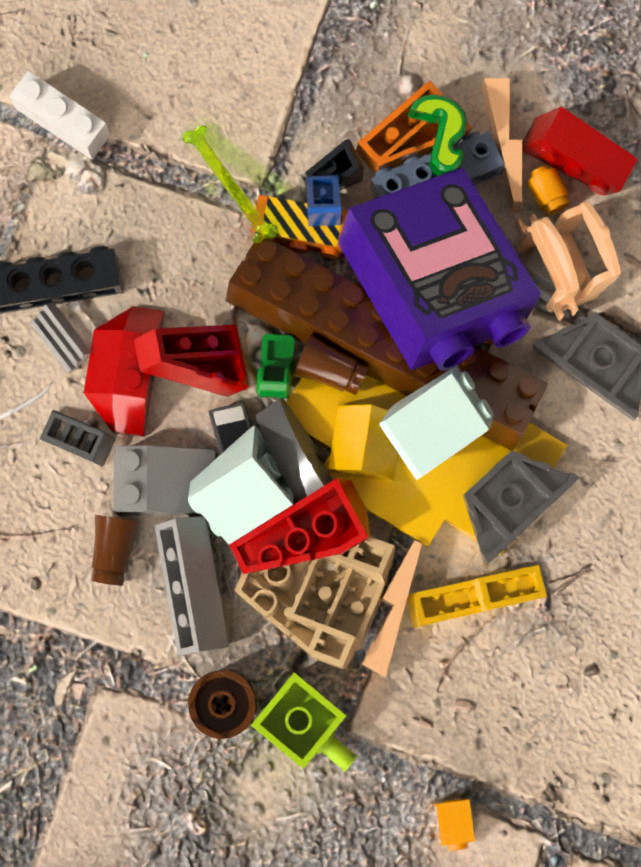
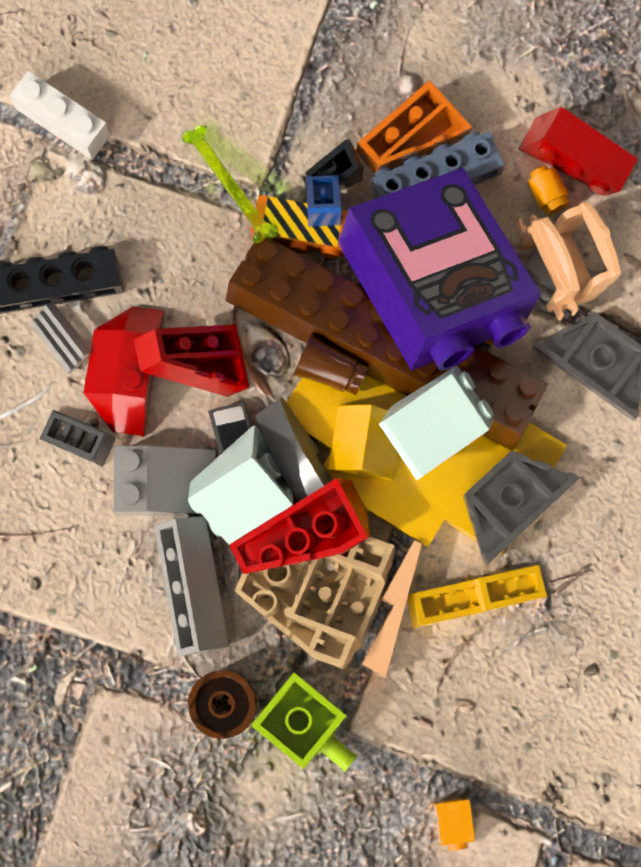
reddish brown plant [91,515,140,586] -> none
green animal [256,334,295,399] -> none
green animal [408,94,467,176] -> none
light nougat slope [481,78,522,211] -> none

